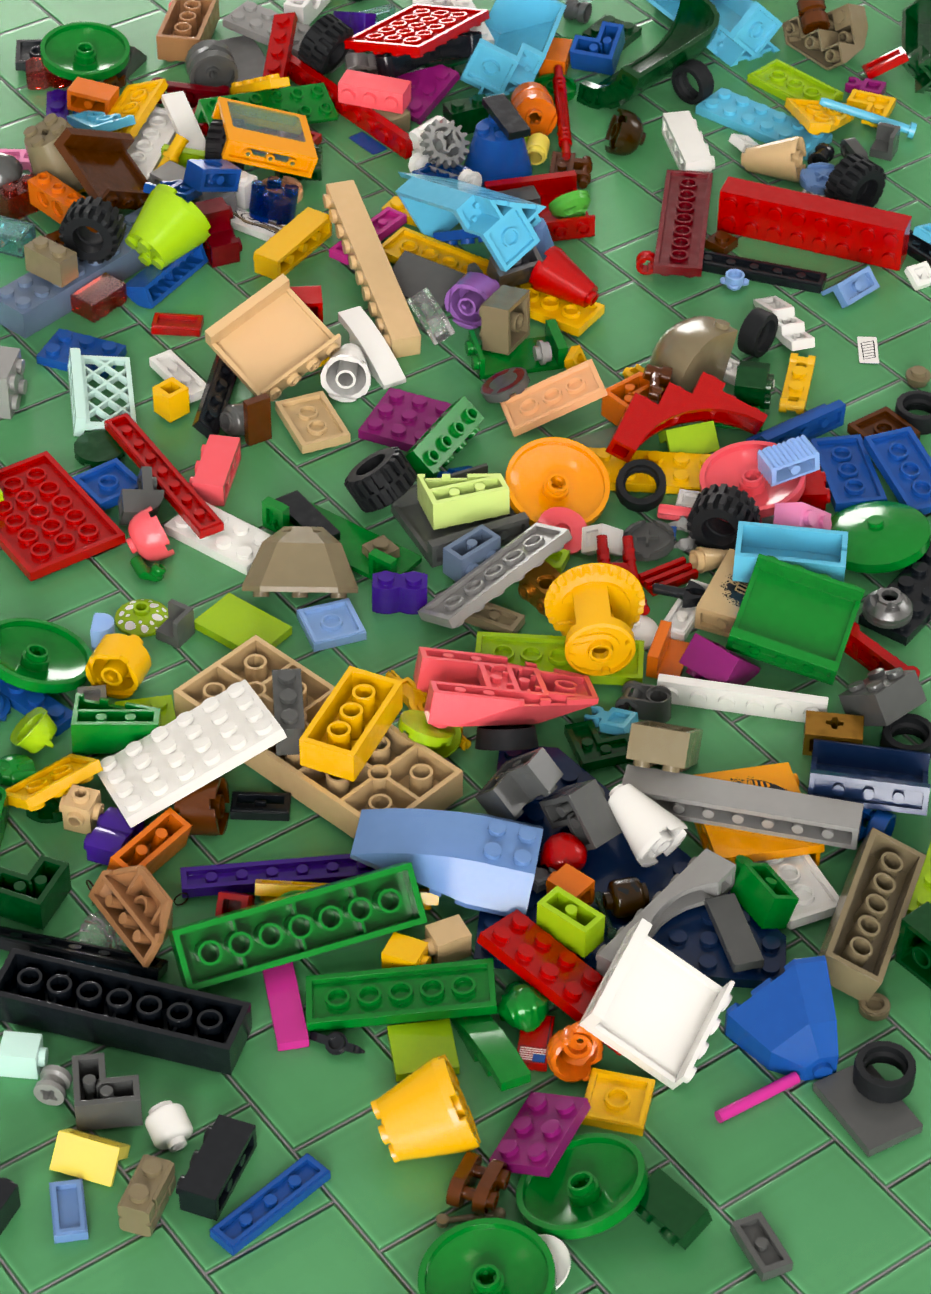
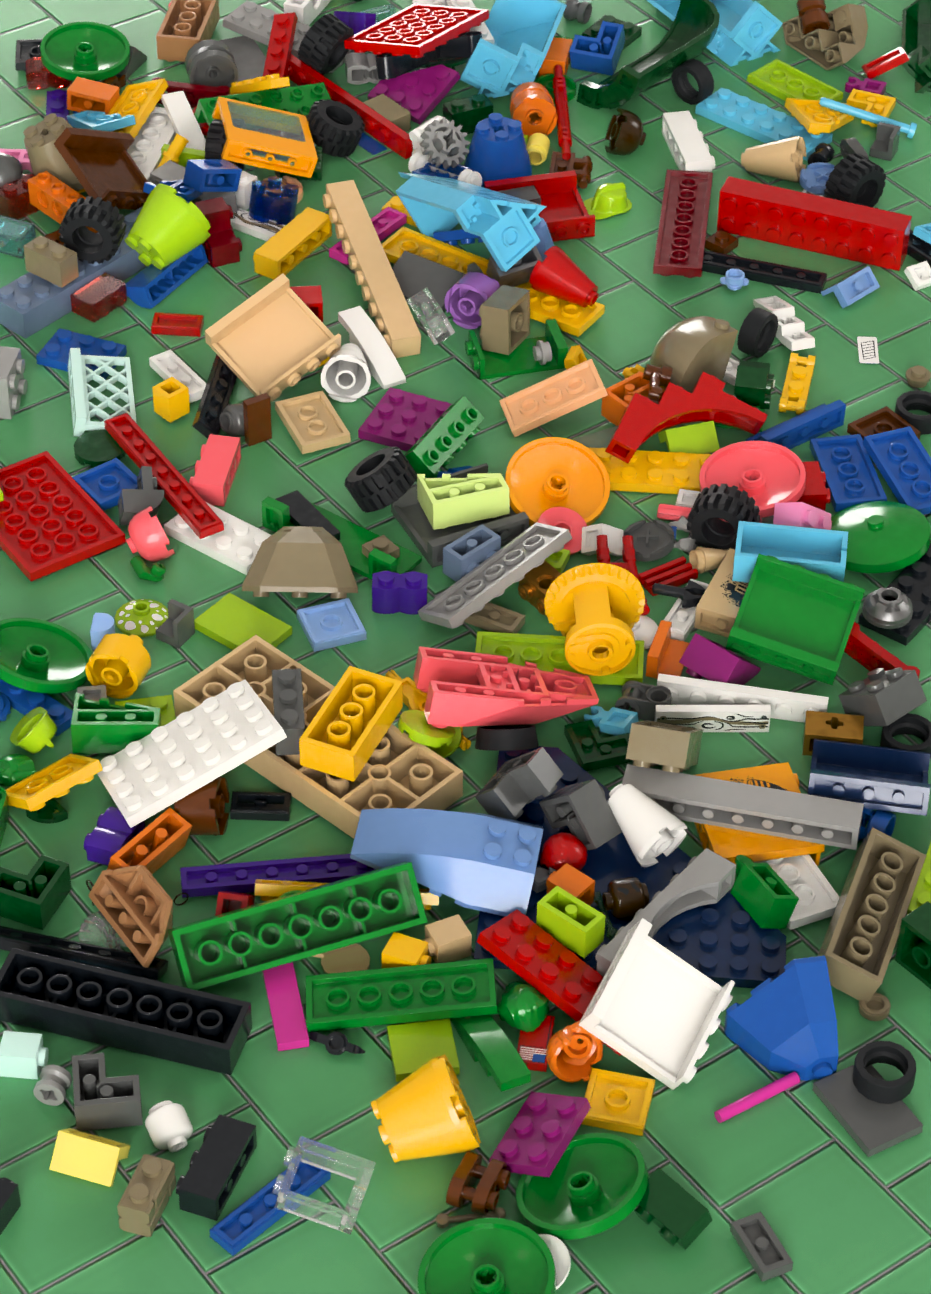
medium blue tile [49,1178,89,1244] -> none
tan brick [59,784,105,835] -> none
coral brick [338,69,411,114] -> none
dark grey tile [480,367,530,403] -> none
black tile [482,93,531,140] -> none
bright green piece [548,190,591,219] -> none
black tyre [616,459,666,512] -> none
red bush [636,251,655,275] -> none
dark grey tile [705,893,764,973] -> none
white tile [728,133,759,152] -> none
light blue brick [757,434,820,487] -> none
none -> clear window [272,1136,376,1235]
none -> black tyre [307,99,365,157]
none -> tan piece [311,943,370,974]
none -> lime piece [583,182,632,220]
none -> white tile [654,705,771,732]

